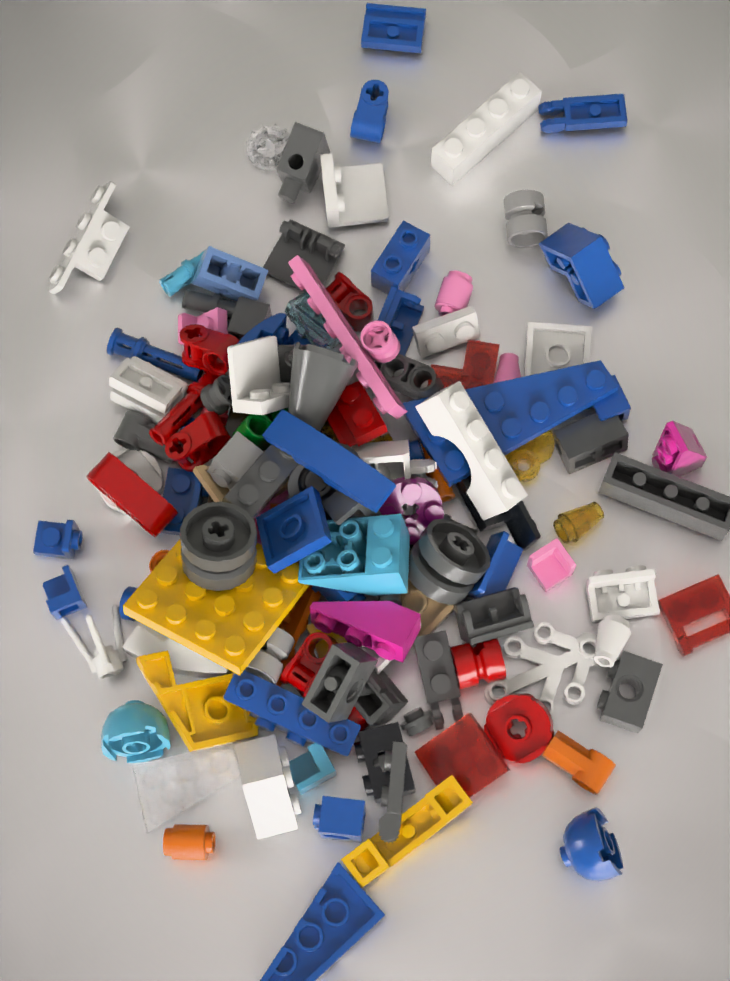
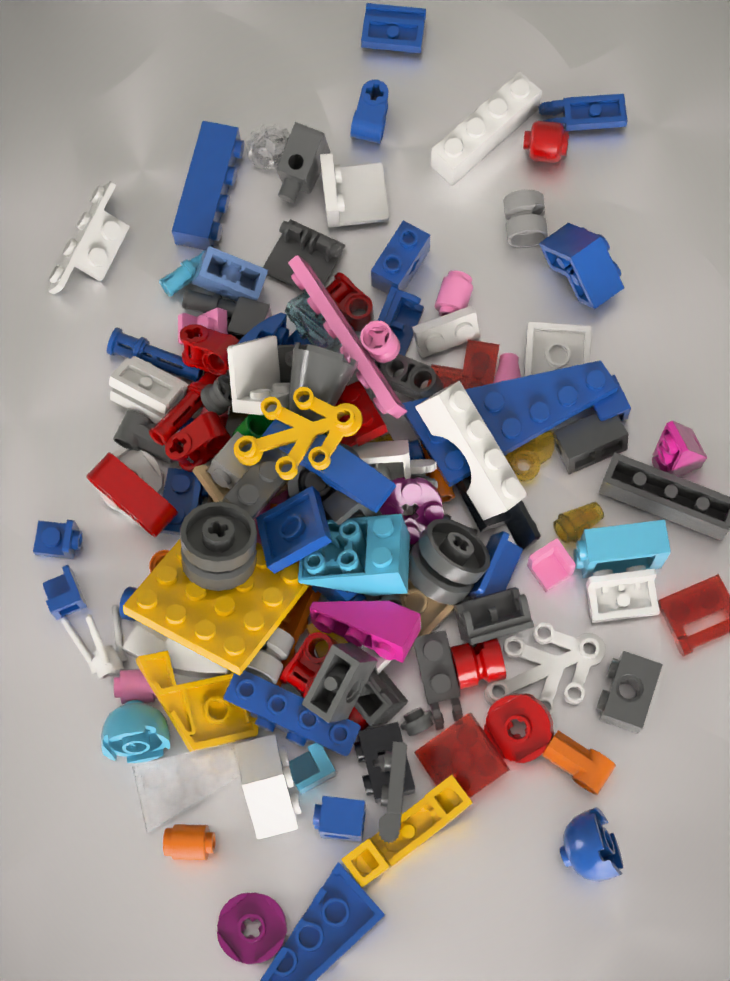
white cone [594,615,631,667] -> none
none -> bright pink brick [114,669,158,704]
none -> blue brick [172,121,245,250]
none -> magenta plate [217,892,288,965]
none -> yellow plant [233,387,362,480]
none -> red head [523,121,569,163]
none -> medium azure window [573,520,671,578]

